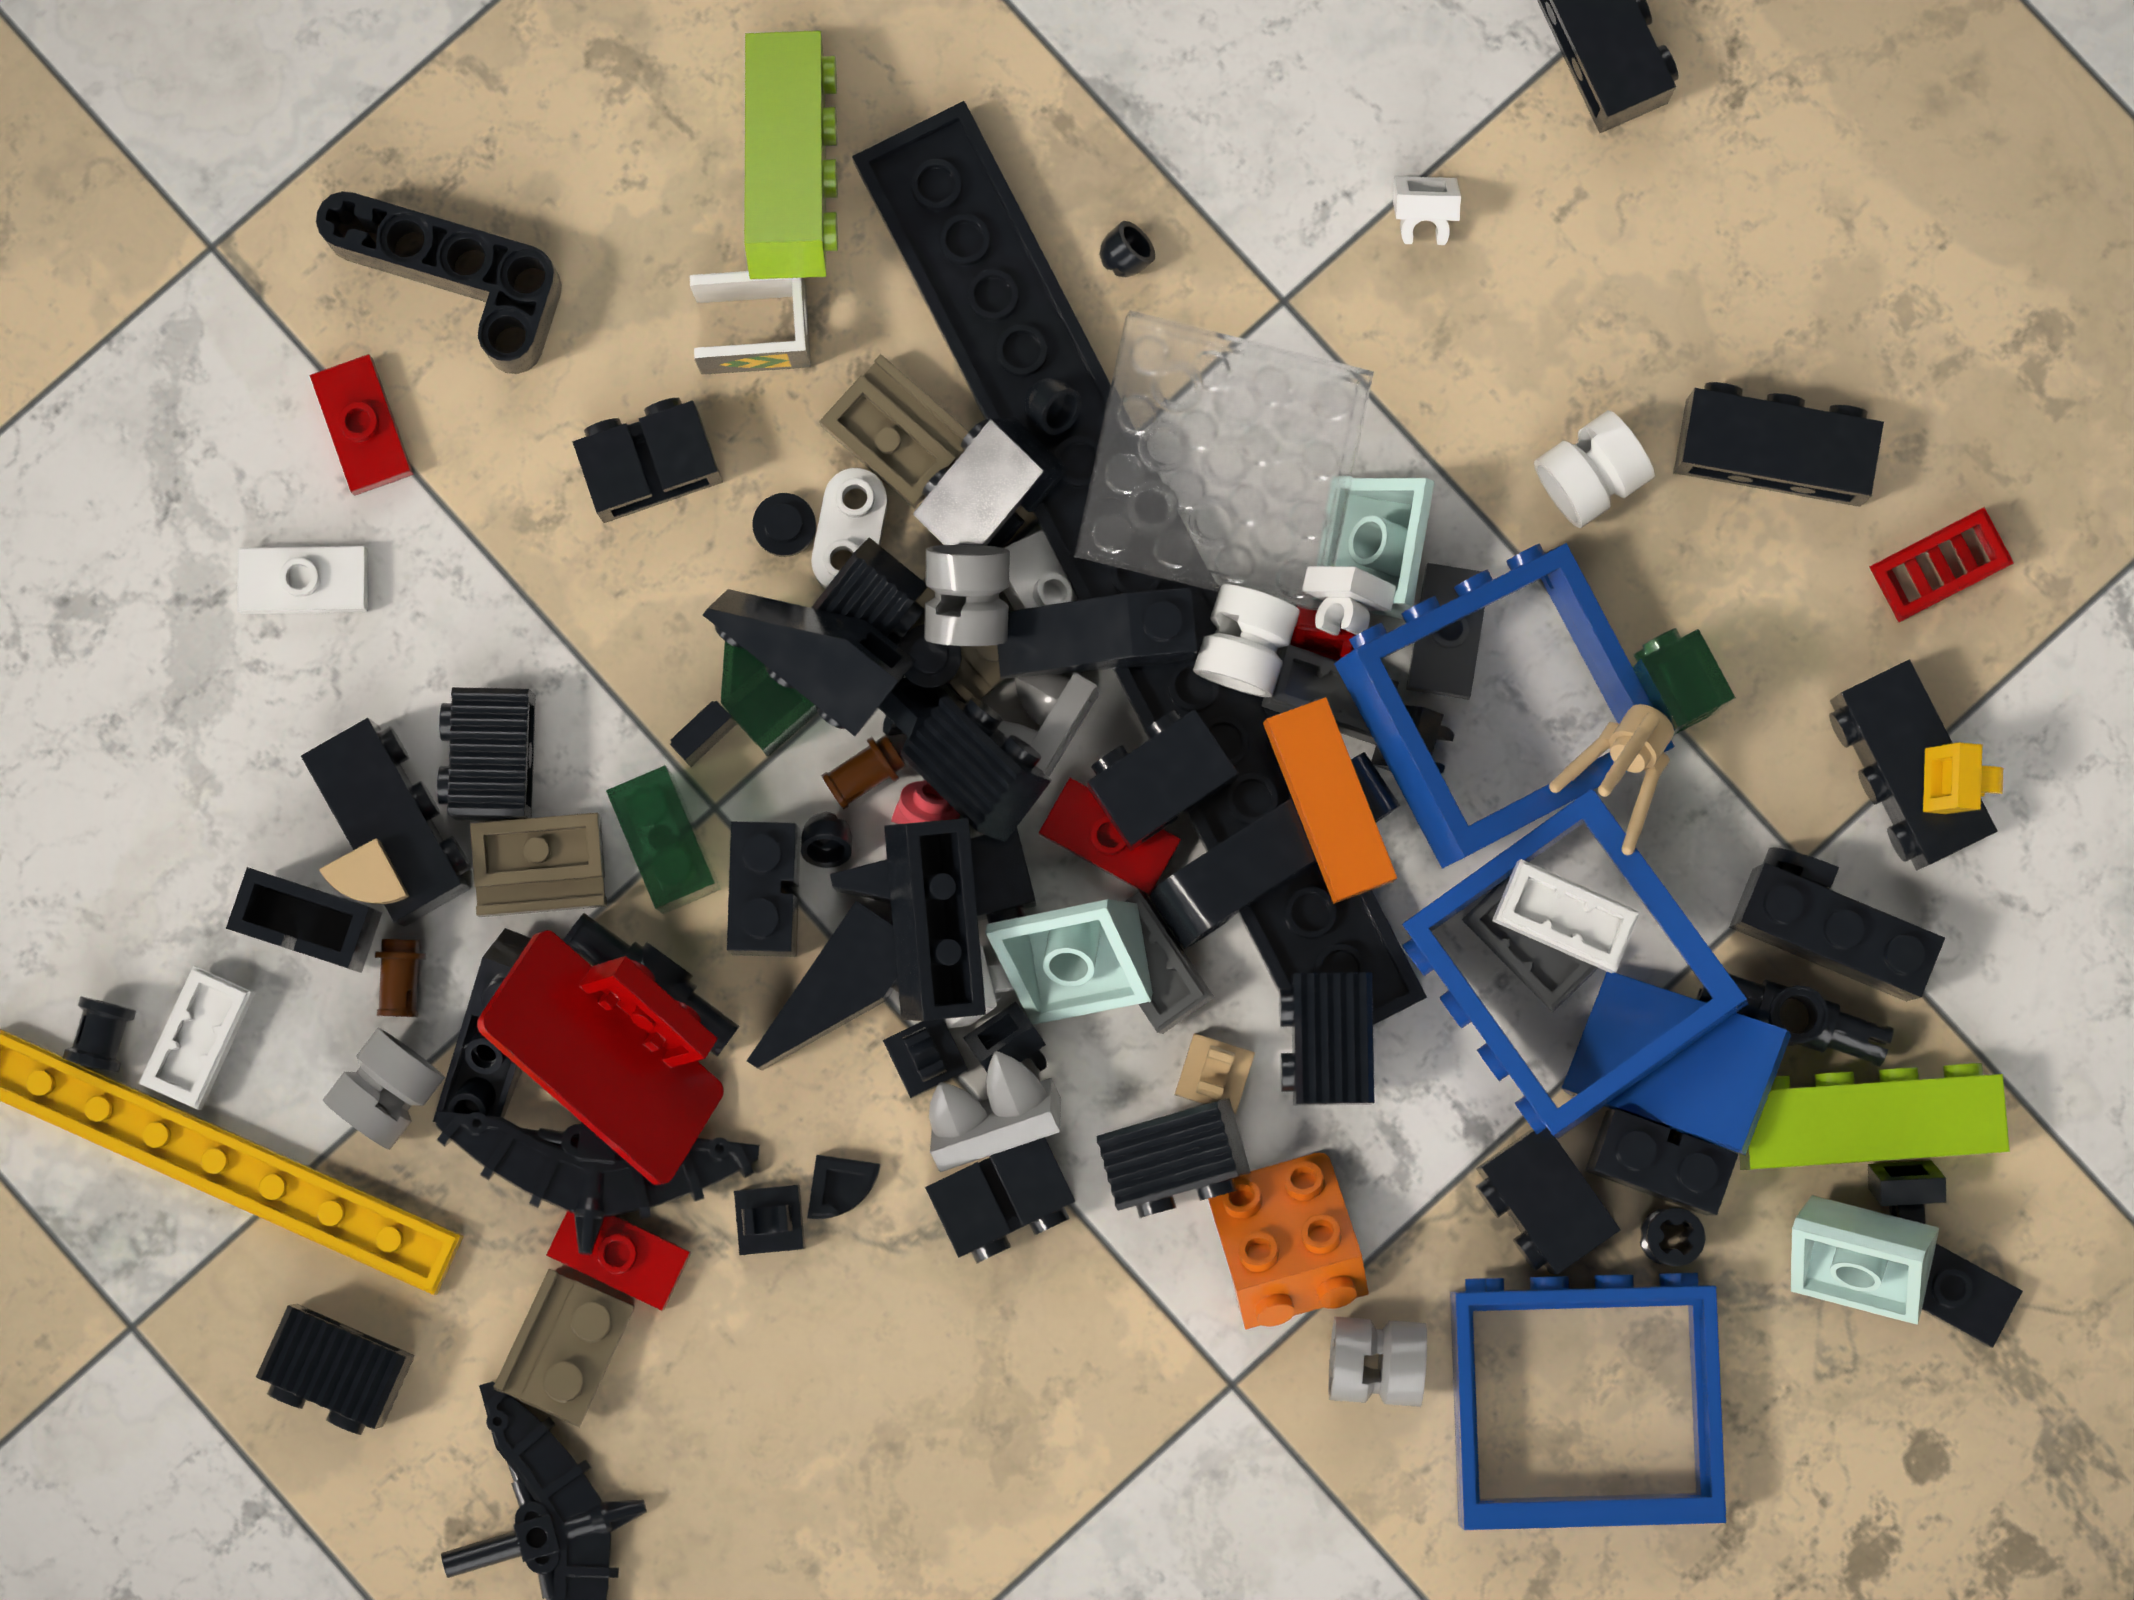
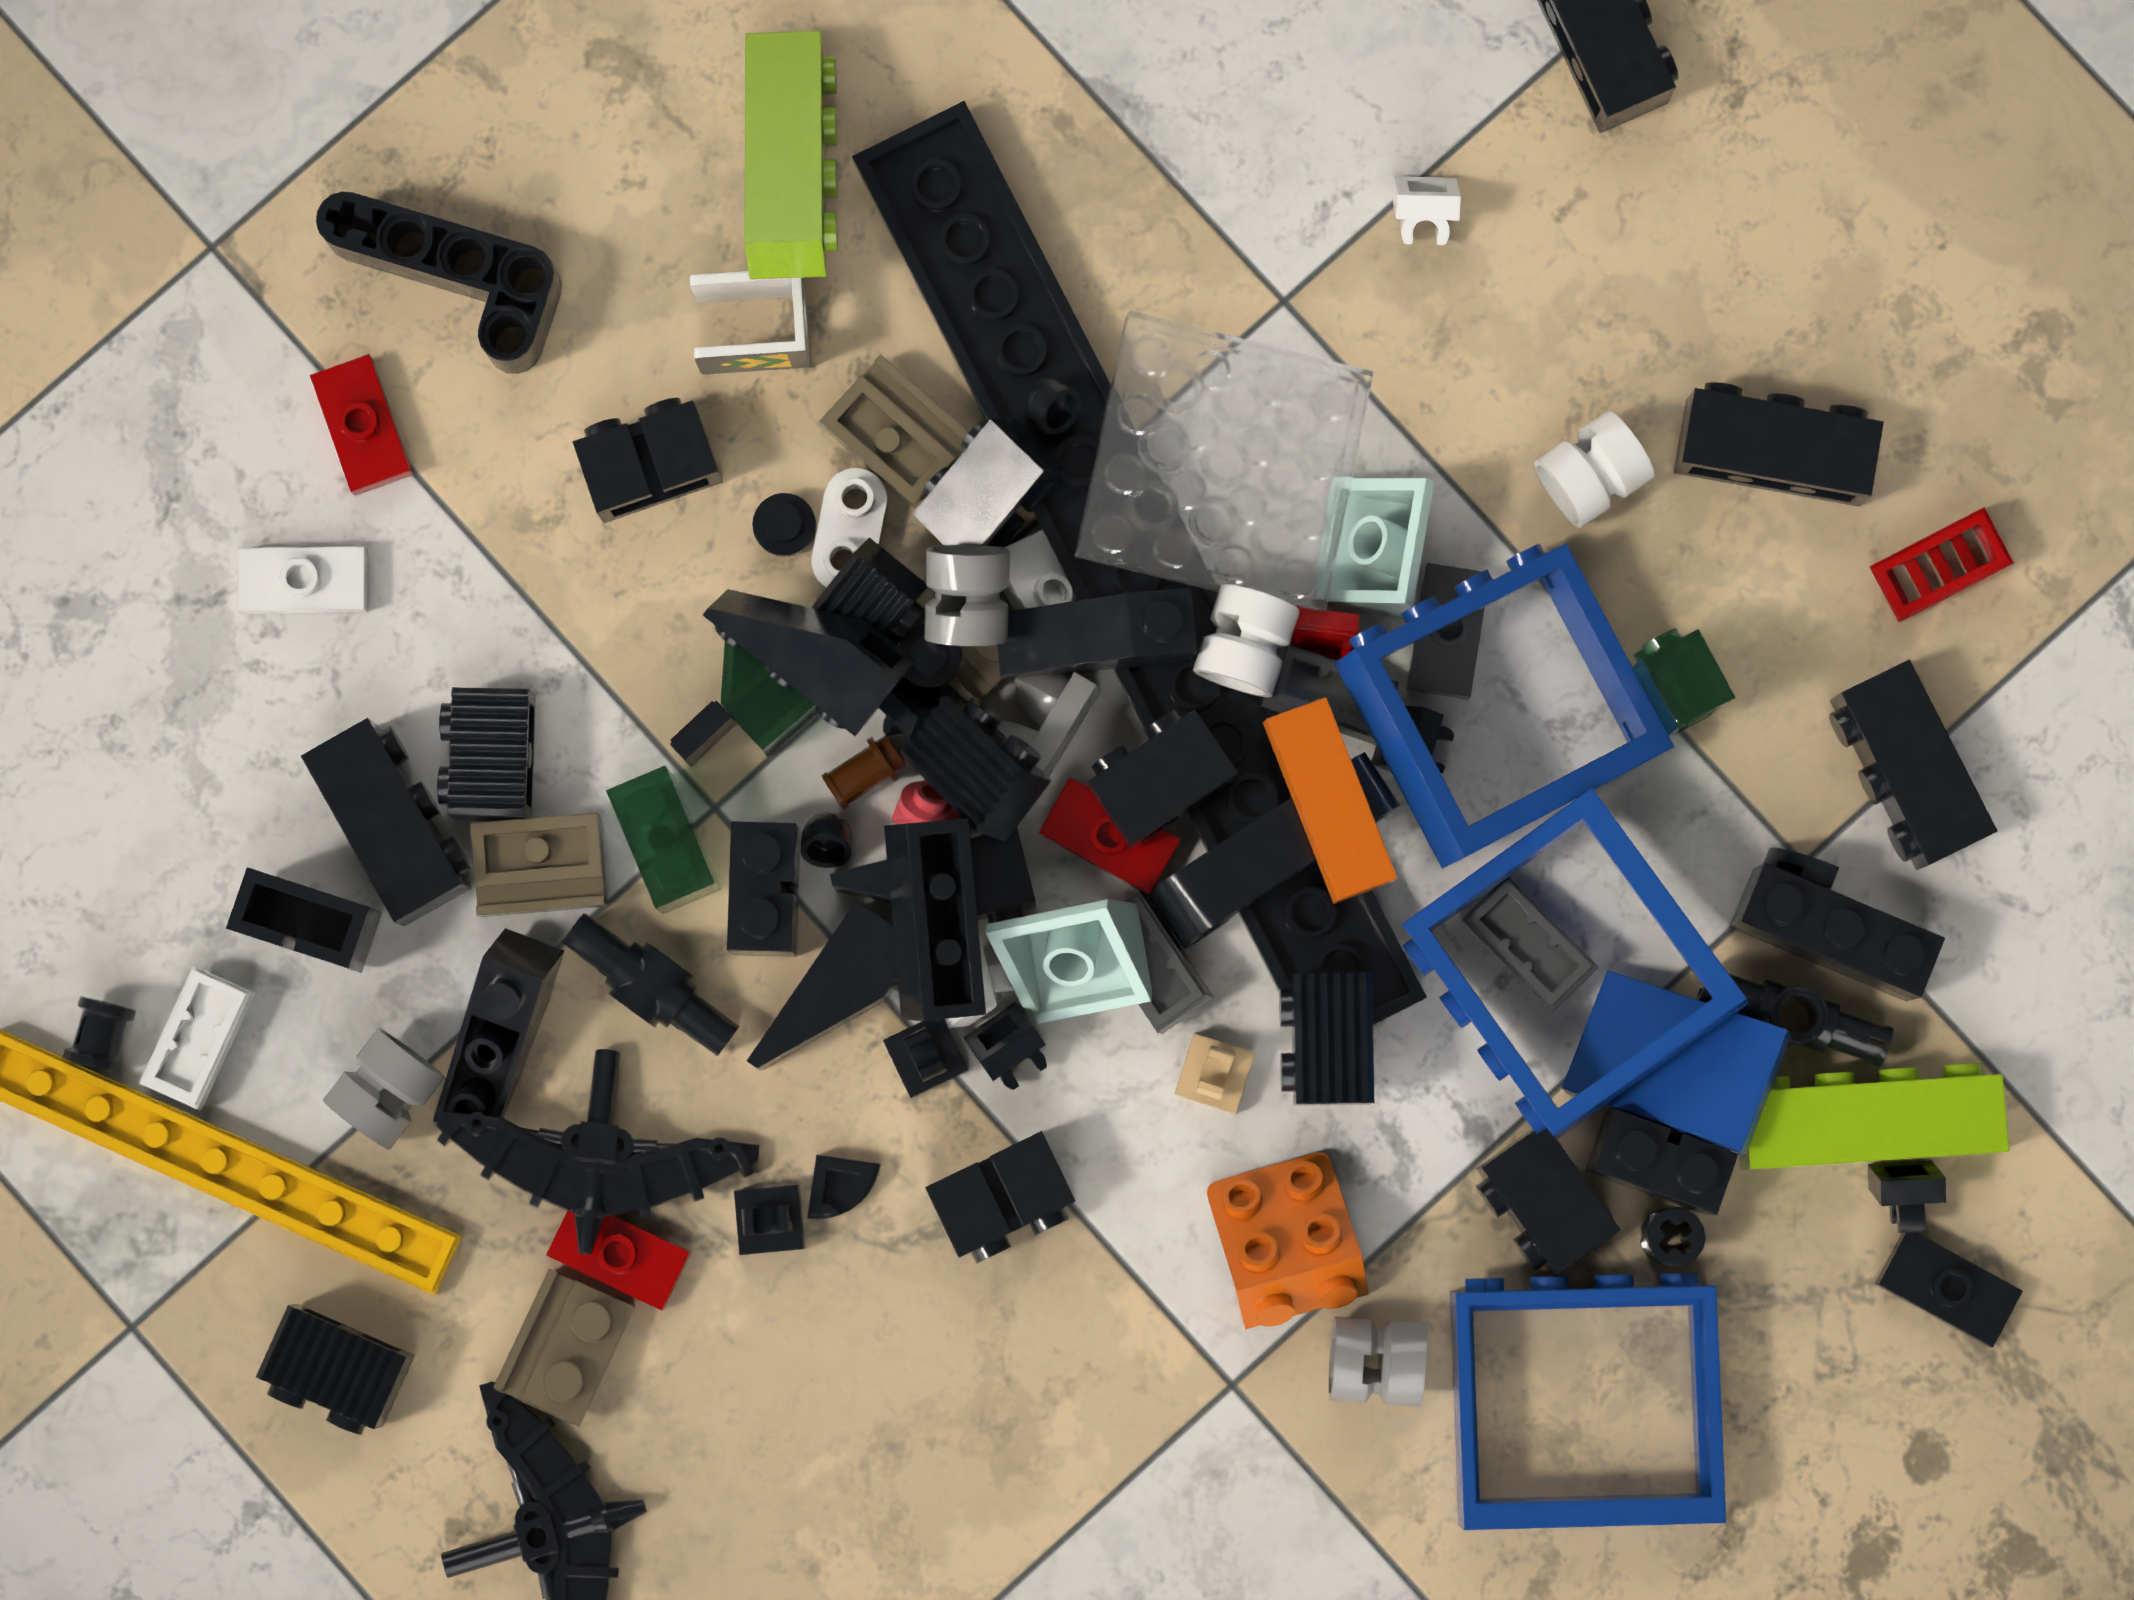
tan tile [319,838,410,904] -> none
reddish brown pin [375,939,426,1017] -> none
red bracket [477,930,724,1185] -> none
light grey tile [929,1051,1061,1172] -> none
black brick [1097,1098,1251,1218] -> none
black hinge [1099,221,1155,278] -> none
white tile [1302,566,1396,635] -> none
white plate [1492,859,1641,973] -> none
tan plant [1549,704,1674,855] -> none
light aqua slope [1791,1195,1939,1325] -> none
yellow tile [1923,742,2004,814] -> none

